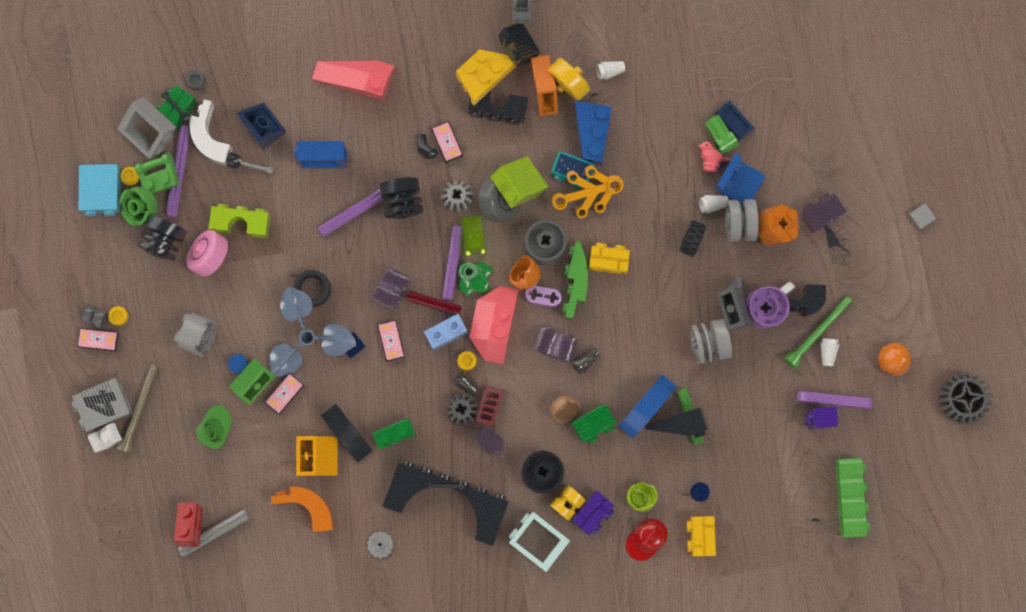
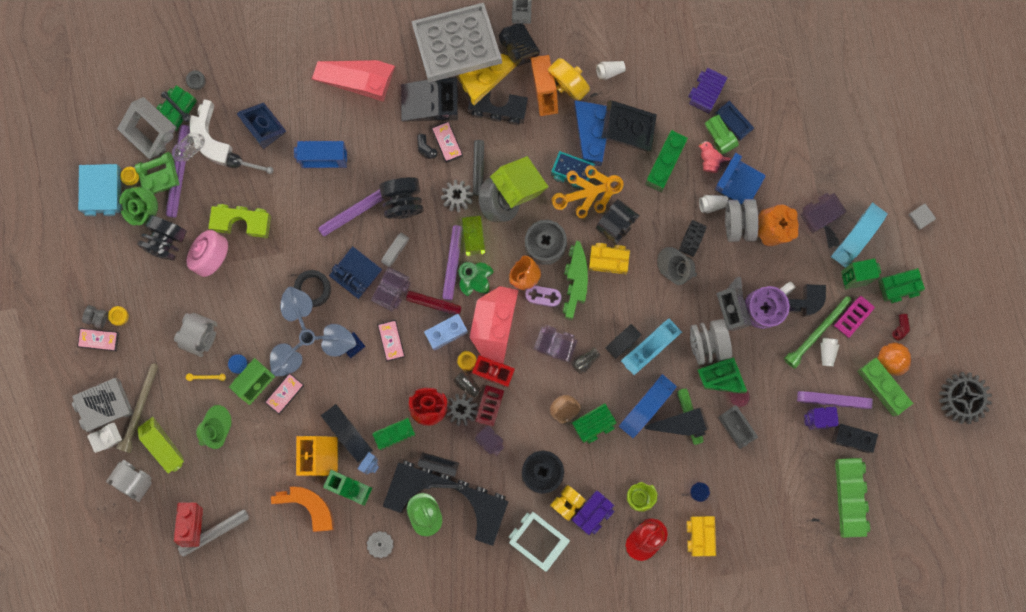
none -> light grey brick [106,460,152,502]
none -> lime slope [137,417,184,474]
none -> clear beam [172,133,205,162]
none -> yellow hinge [186,373,226,381]
none -> green brick [323,470,373,506]
none -> dark blue hinge [329,246,382,299]
none -> medium blue hinge [357,452,379,475]
none -> light grey beam [381,232,409,267]
none -> black slope [401,78,458,122]
none -> bright green piece [407,493,443,536]
none -> red cylinder [409,388,447,426]
none -> light grey plate [411,3,502,82]
none -> black tile [417,452,459,477]
none -> red brick [472,355,515,388]
none -> dark grey axle [473,140,484,196]
none -> black brick [596,199,640,245]
none -> black plate [602,100,657,152]
none -> black tyre [605,324,642,359]
none -> medium azure arch [621,318,682,375]
none -> green brick [645,130,688,193]
none -> dark grey piece [657,247,697,285]
none -> dark purple brick [688,67,728,114]
none -> green wing [697,357,747,394]
none -> dark grey hinge [718,405,758,449]
none -> clear pink tile [730,391,750,407]
none -> medium azure arch [831,202,888,268]
none -> black brick [831,423,878,454]
none -> dark pink slope [834,296,875,338]
none -> green brick [841,258,881,290]
none -> bright green brick [857,358,913,417]
none -> green brick [878,268,925,304]
none -> dark red arm [892,314,910,341]

